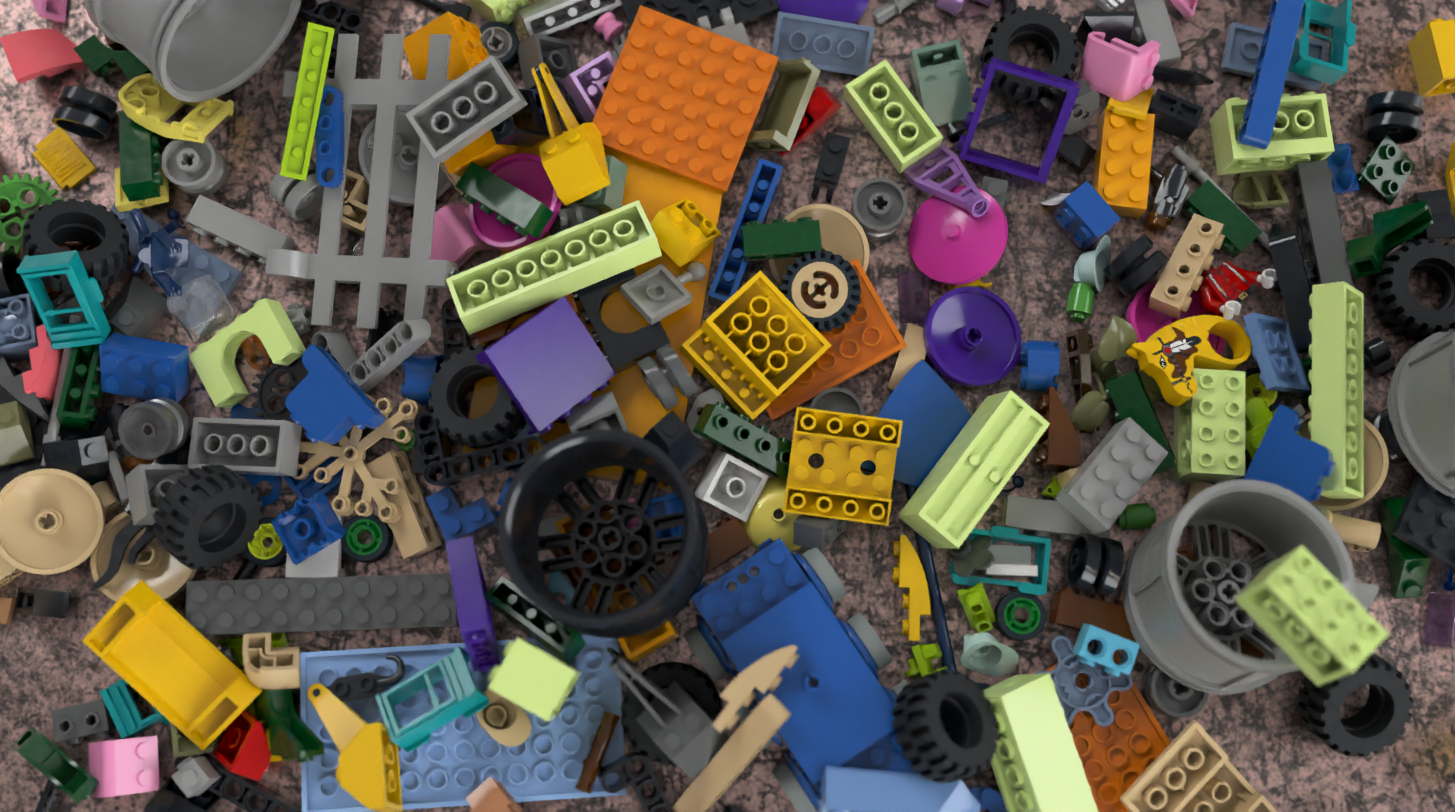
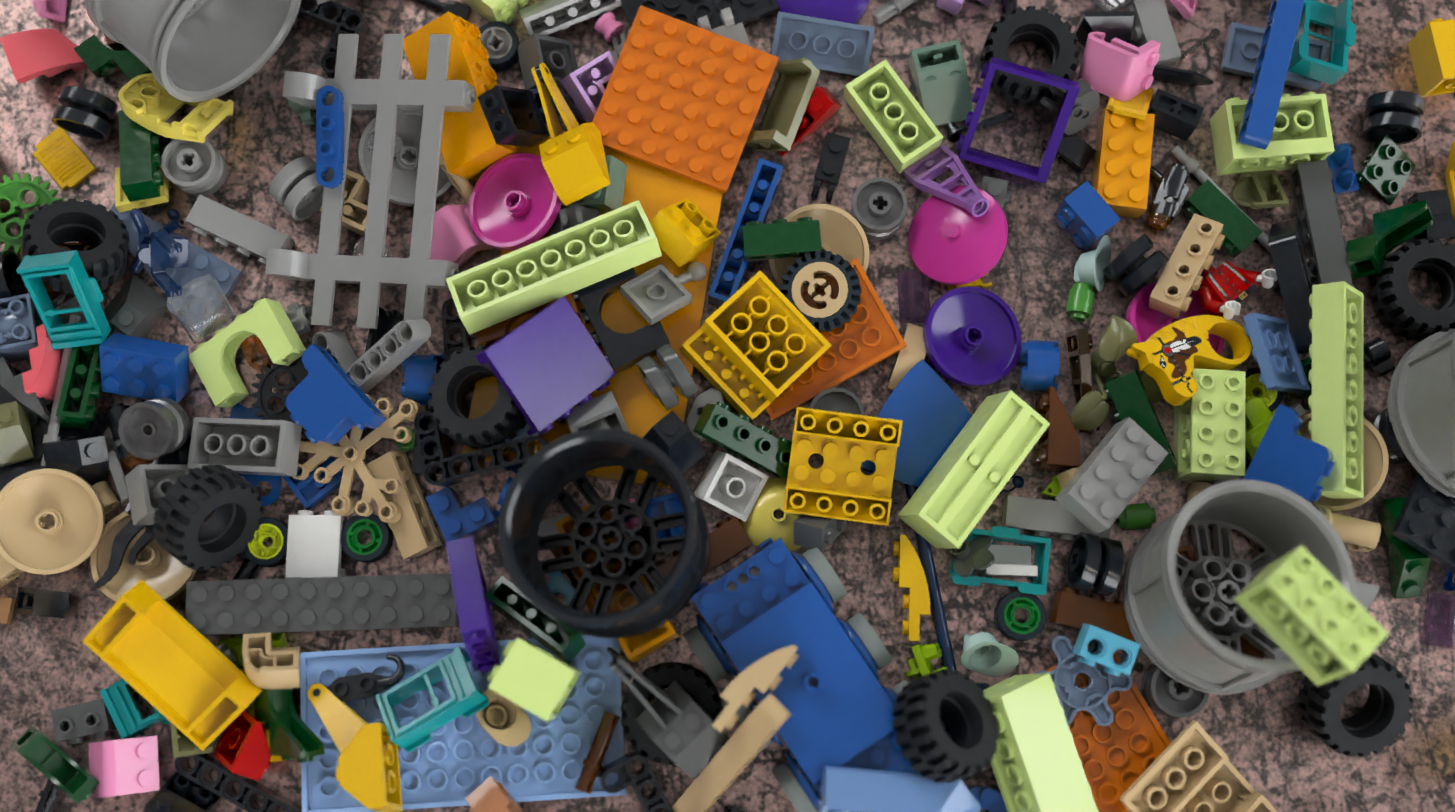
light grey brick [171,756,221,798] -> none
blue slope [271,492,346,565] -> none
lime plate [279,22,335,181] -> none
light grey brick [405,55,528,162] -> none
dark green brick [455,161,554,239] -> none
lime hips [957,582,996,633] -> none
white sticker [1041,192,1072,206] -> none

